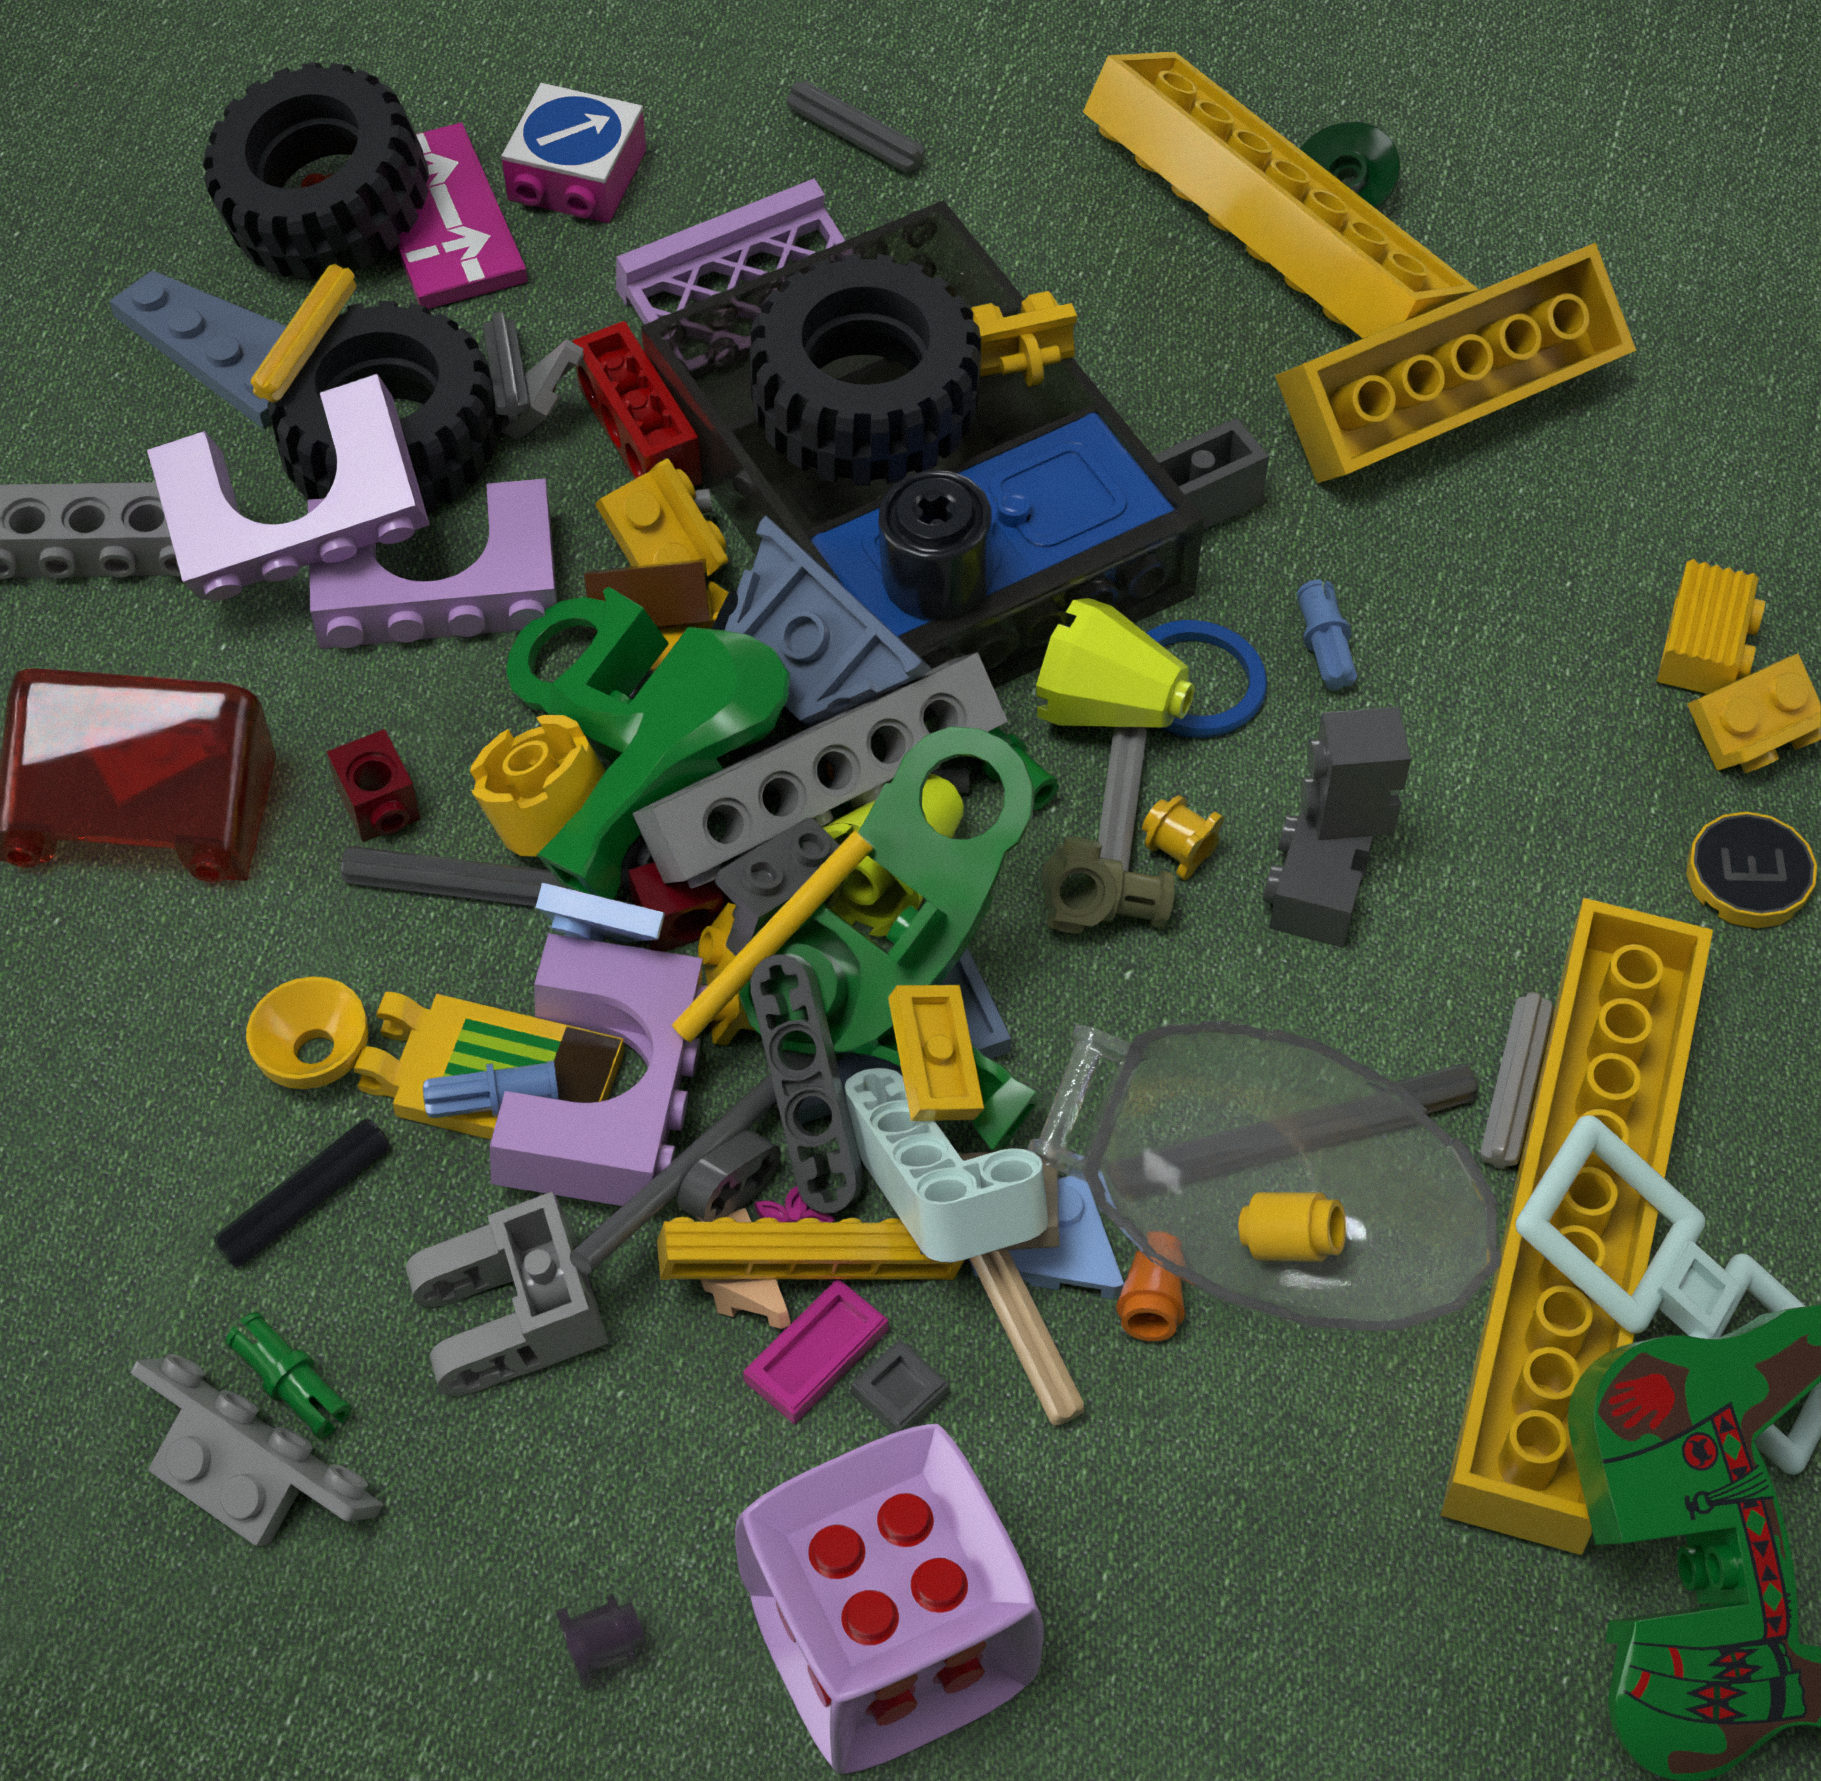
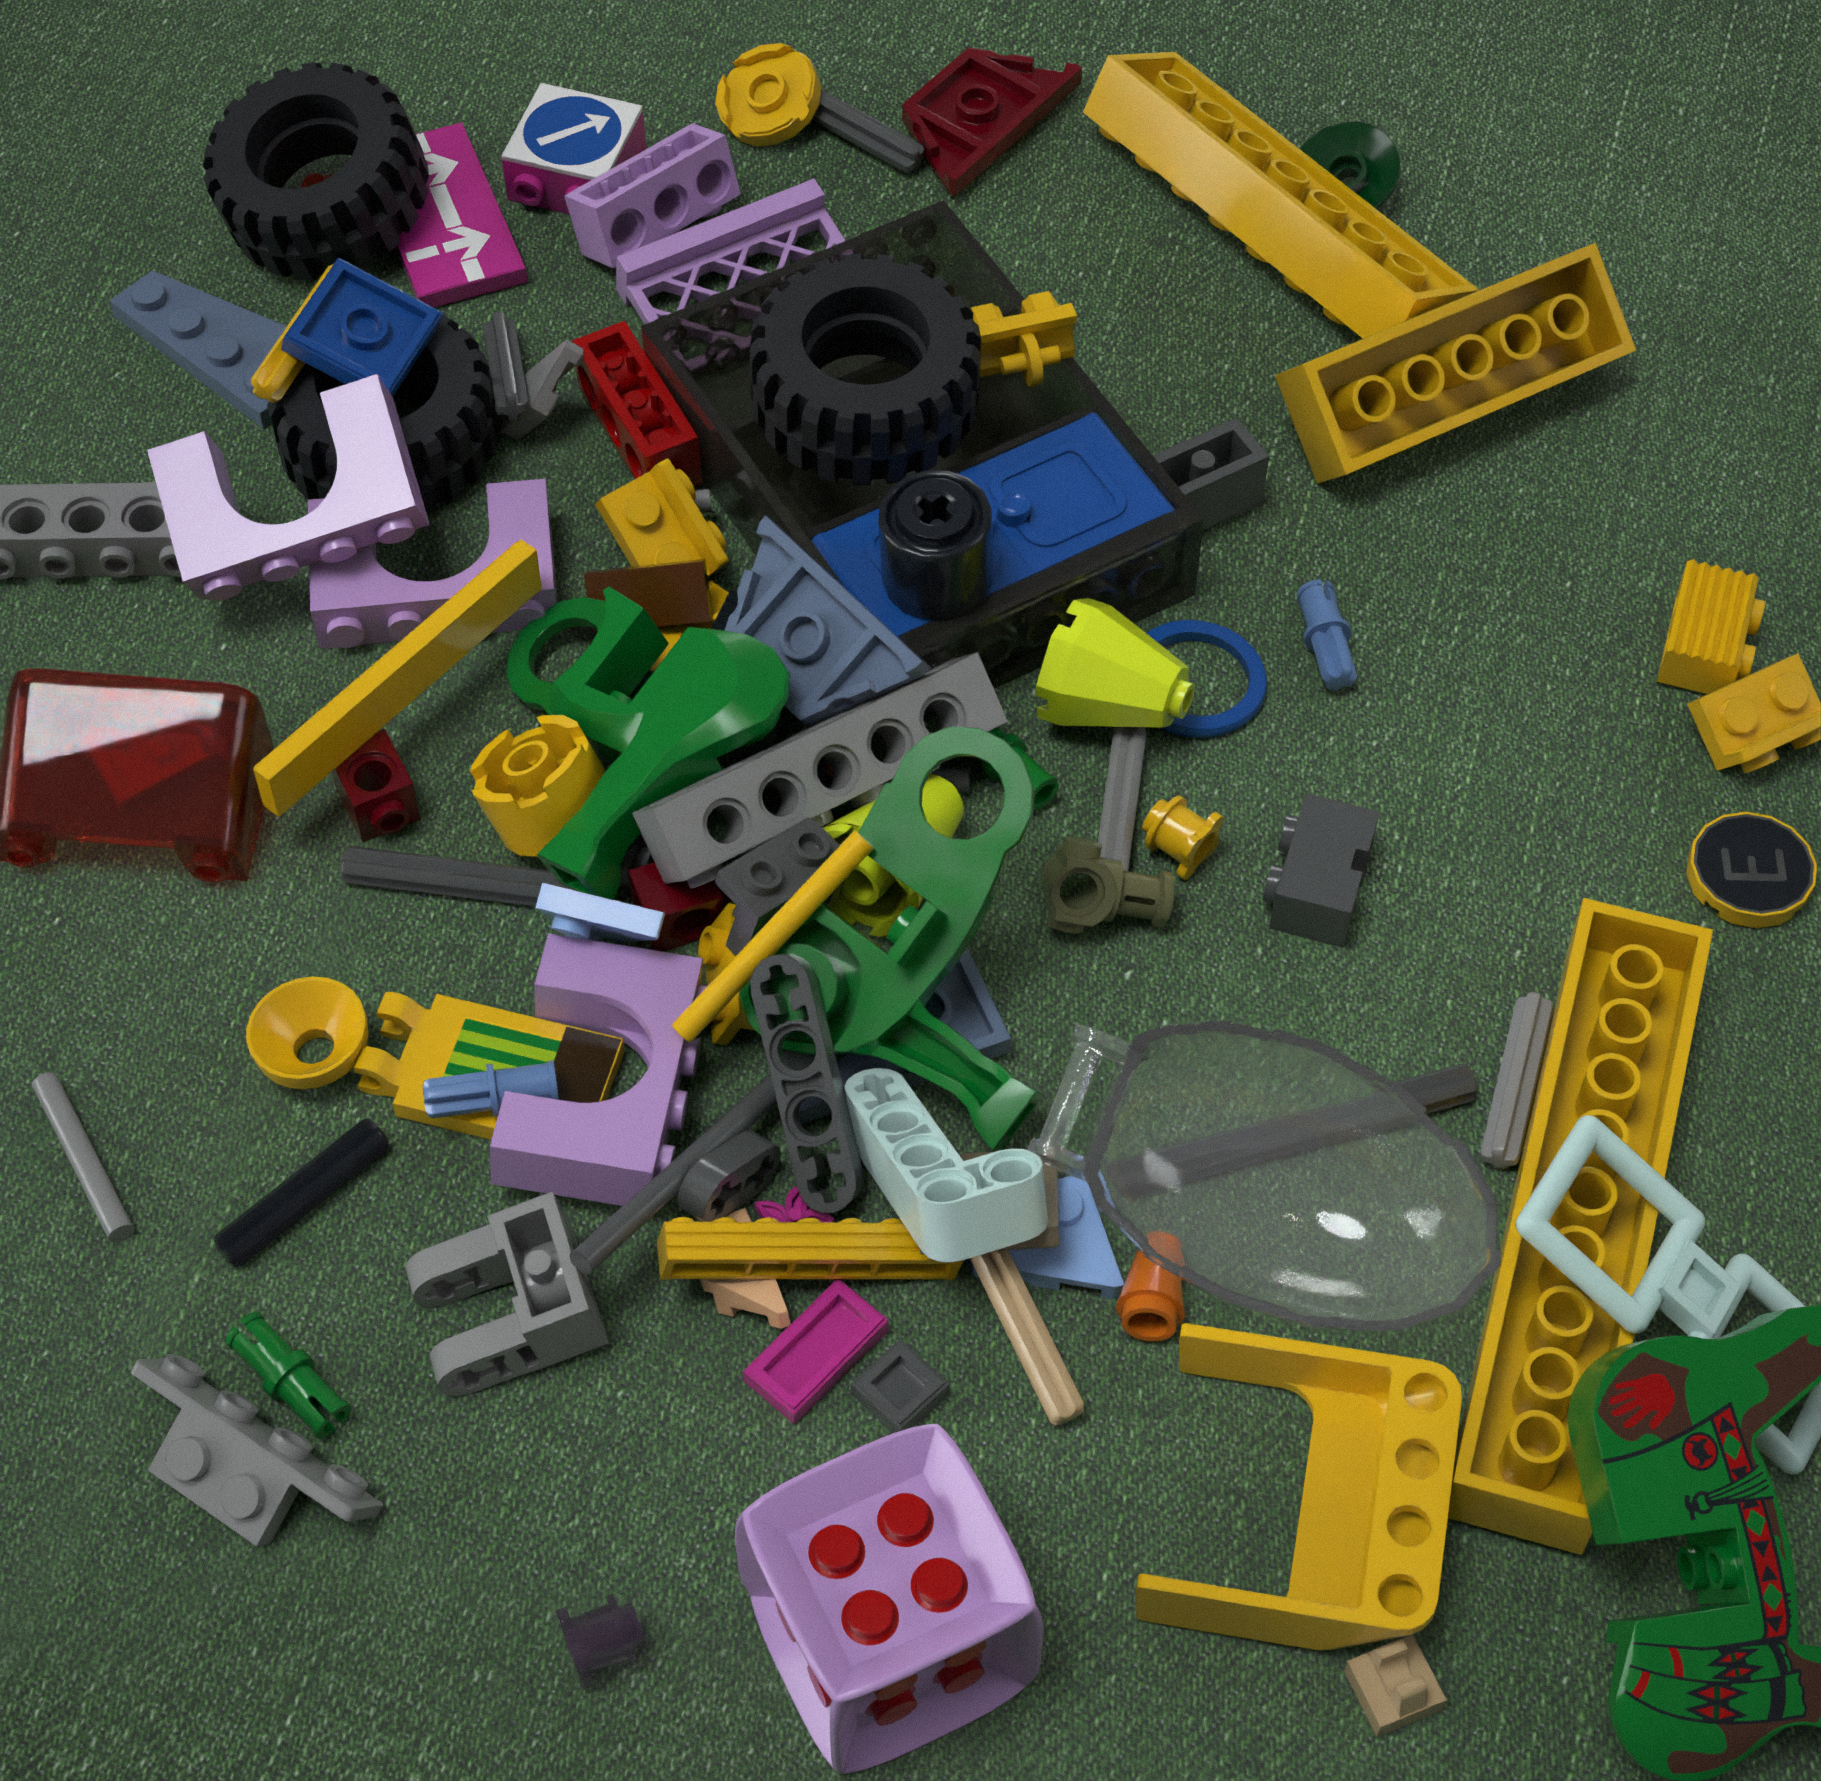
yellow plate [888,985,984,1121] -> none
yellow brick [1238,1192,1346,1262] -> none
dark grey brick [1300,707,1411,840] -> none
none -> light grey bar [32,1072,134,1242]
none -> yellow tile [253,539,542,817]
none -> blue plate [281,258,443,397]
none -> lavender brick [564,123,741,268]
none -> yellow tile [715,43,822,147]
none -> dark red wing [902,47,1082,196]
none -> yellow windscreen [1136,1323,1462,1650]
none -> tan tile [1344,1634,1447,1737]

